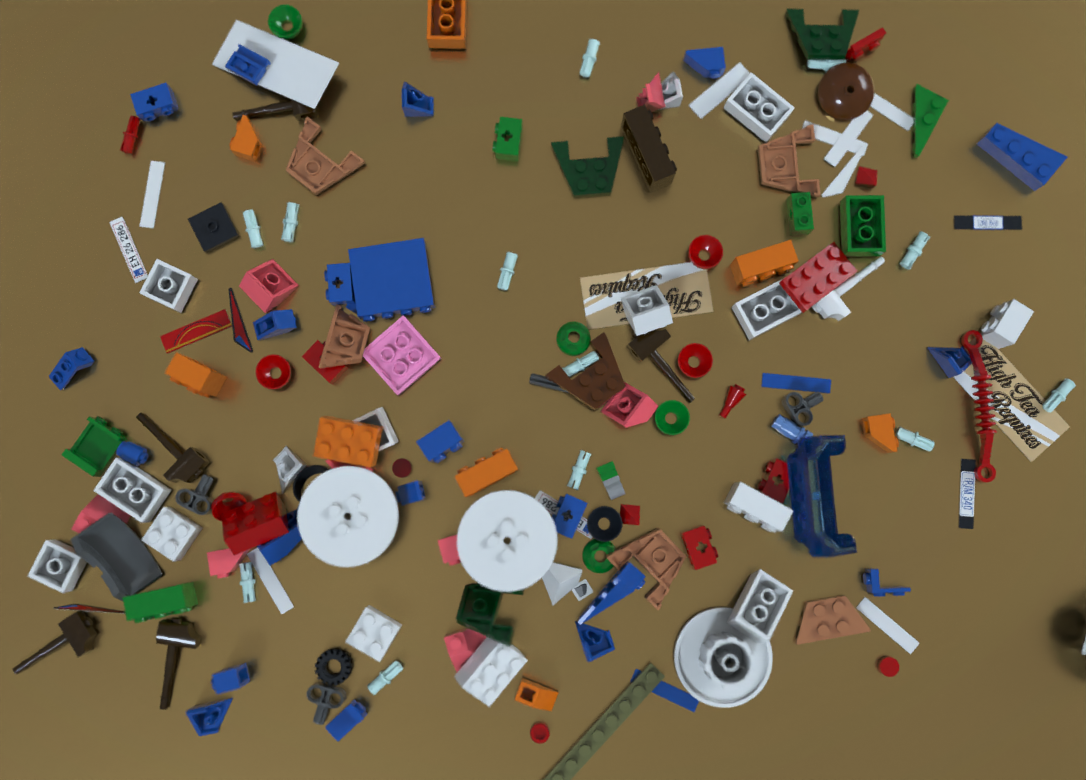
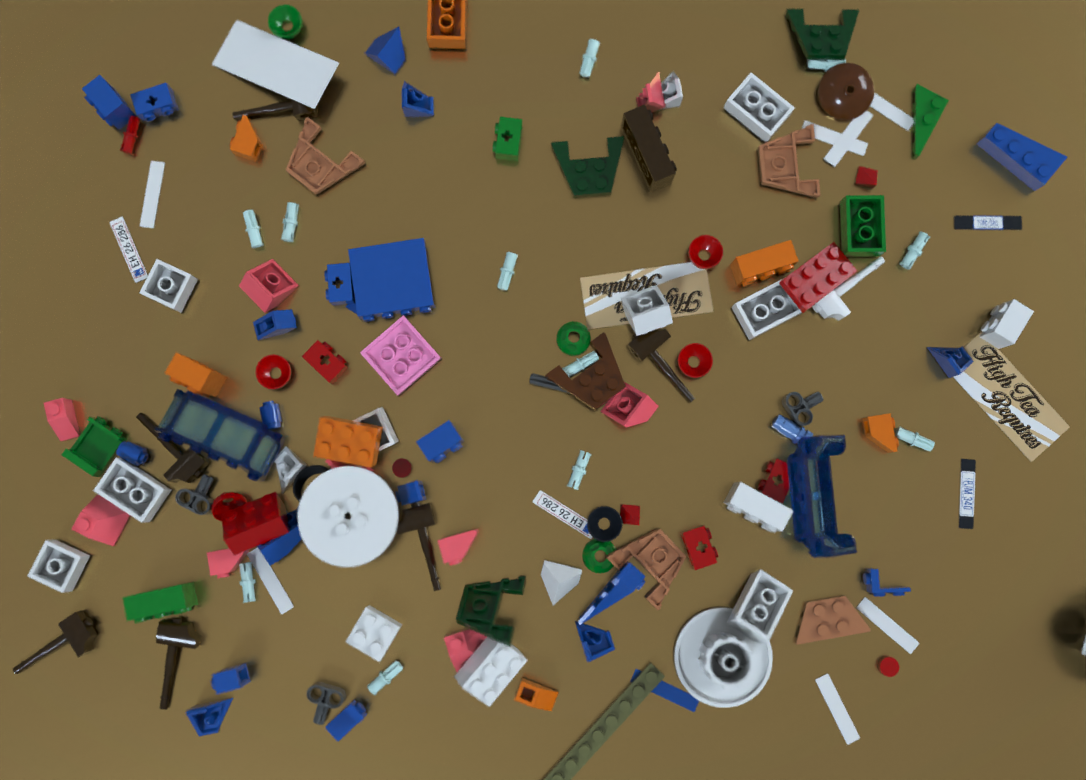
blue bracket [49,347,94,390] -> none
sticker [54,604,125,614] -> none
dark grey panel [70,513,162,601] -> none
white brick [142,507,203,562] -> none
red sticker [160,309,232,353] -> none
black plate [188,202,239,253] -> none
blue plate [225,44,271,86] -> none
sticker [228,288,253,352] -> none
black tyre [315,648,353,686] -> none
nougat wing [319,304,370,368] -> none
orange brick [454,447,519,497] -> none
white piece [457,490,557,592] -> none
red tile [530,722,550,744] -> none
blue brick [551,494,588,539] -> none
sticker [572,579,593,601] -> none
leg [596,461,625,500] -> none
green piece [655,400,690,435] -> none
blue slope [684,47,726,78] -> none
white sticker [689,63,750,119] -> none
red cone [719,384,747,418] -> none
blue sticker [762,373,831,393] -> none
green brick [786,192,814,236] -> none
white sticker [822,145,866,197] -> none
red plate [845,27,887,62] -> none
red piece [961,330,997,483] -> none
light aqua axle [1042,378,1076,413] -> none
none -> coral slope [43,398,80,441]
none -> blue brick [82,75,137,130]
none -> windscreen [154,389,285,482]
none -> blue brick [259,401,282,430]
none -> blue slope [365,27,406,75]
none -> dark brown piece [396,502,441,591]
none -> white sticker [815,674,860,745]

